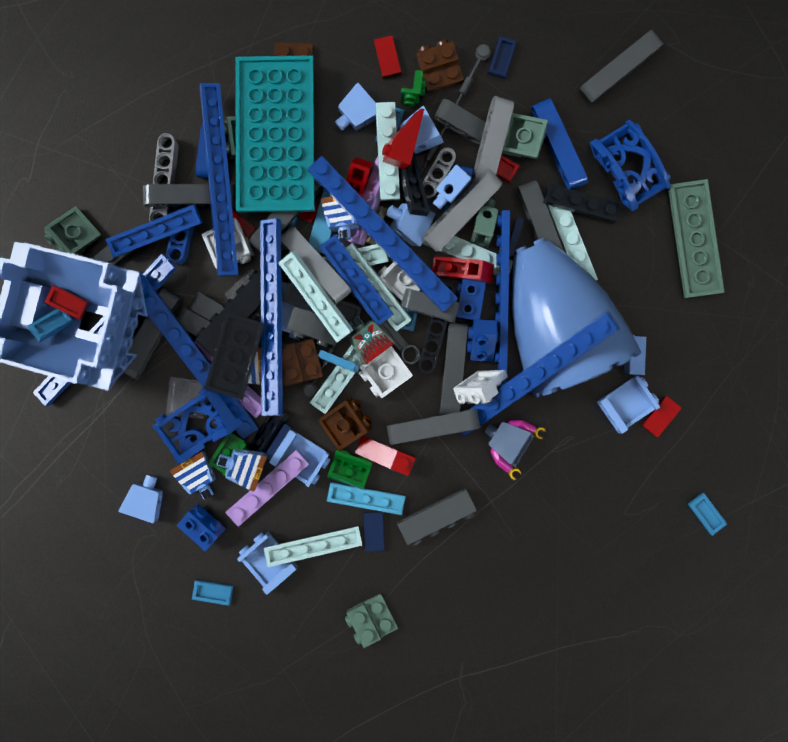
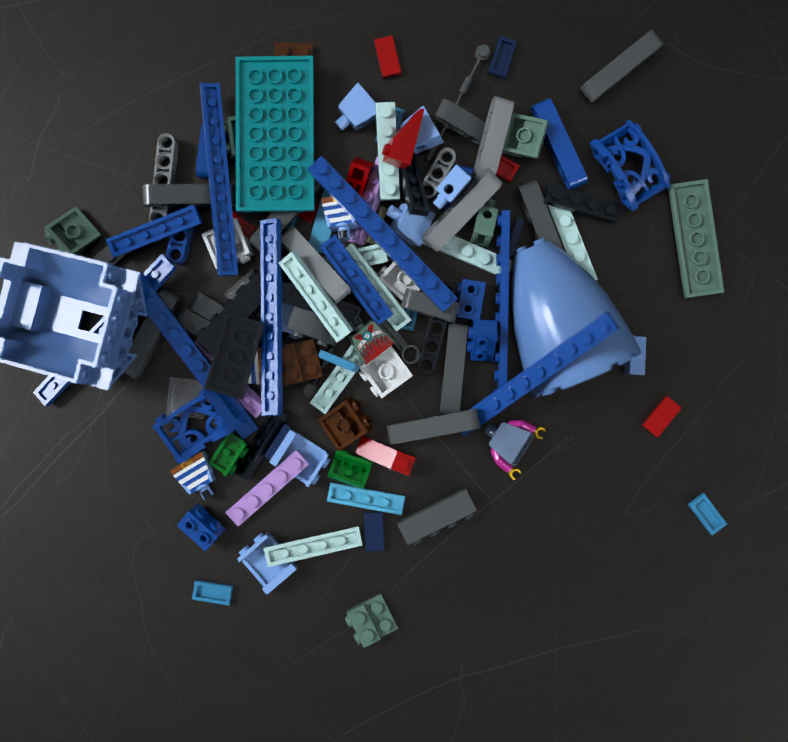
dark azure tile [28,309,74,343] -> none
red tile [45,285,90,320] -> none
light blue torso [118,474,163,523] -> none
torso [217,449,267,492] -> none
green bracket [401,70,426,107] -> none
reddish brown plate [416,40,464,93] -> none
red slope [431,256,494,284] -> none
white plate [453,370,508,404] -> none
light blue panel [597,376,660,434] -> none

